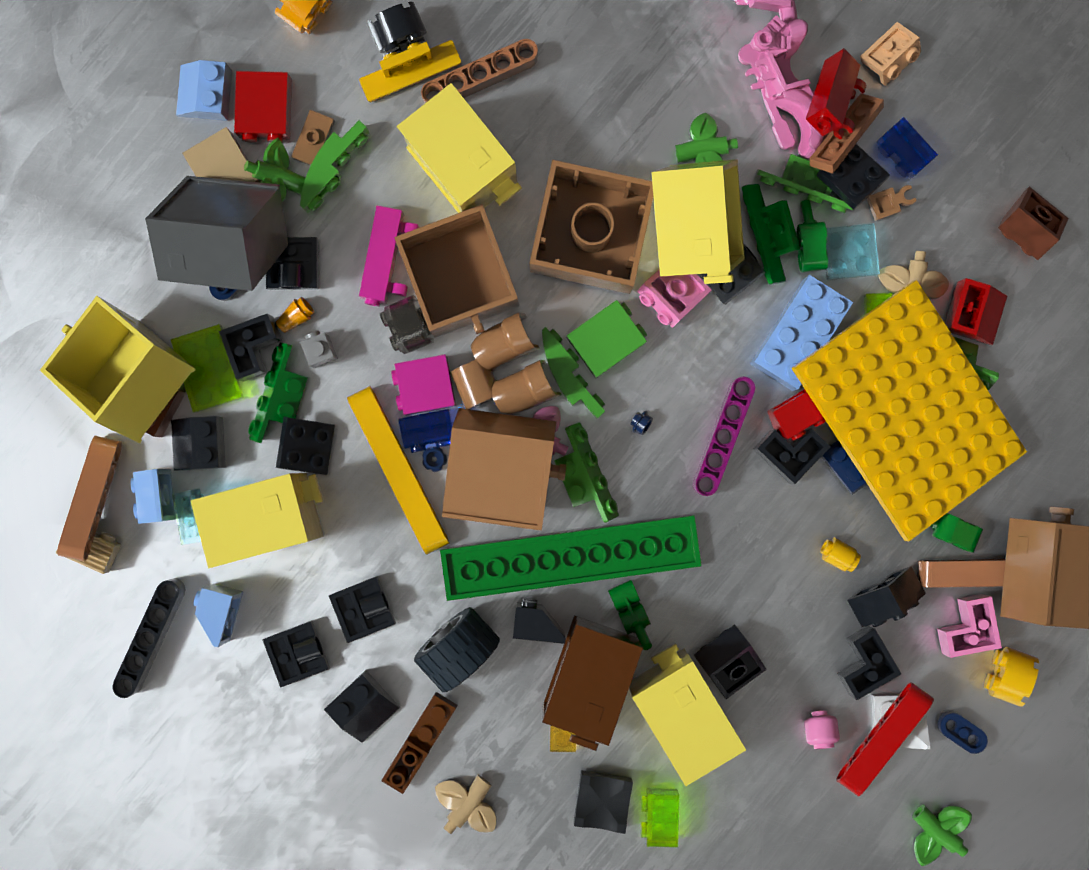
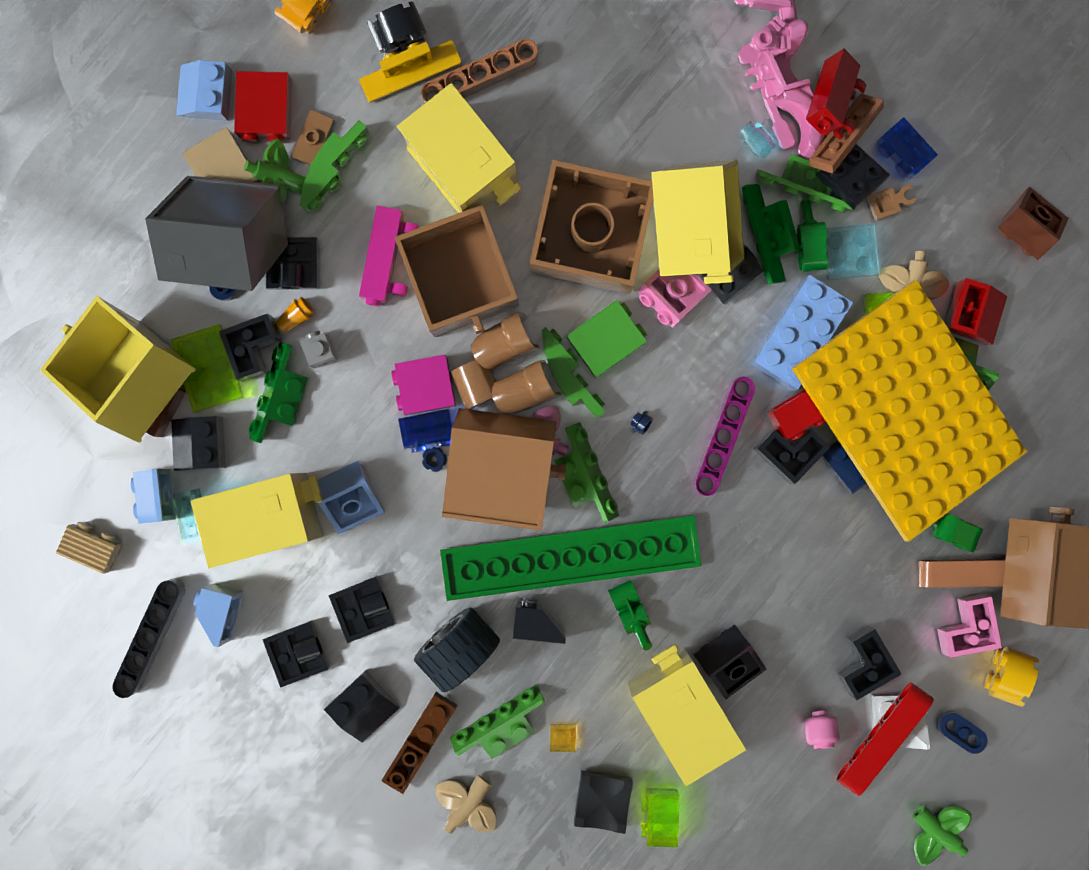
nougat beam [57,436,122,562] -> none
black plate [275,417,335,475] -> none
yellow beam [347,386,450,555] -> none
clear smoke brick [380,295,434,354] -> none
reddish brown piece [542,615,643,751] -> none
bright green plant [675,113,738,163] -> none
yellow brick [820,537,861,572] -> none
black brick [847,566,926,627] -> none
light nougat bracket [860,22,921,86] -> none
none -> light blue slope [318,461,385,534]
none -> bright green bracket [450,685,545,759]
none -> clear light blue brick [739,121,776,159]

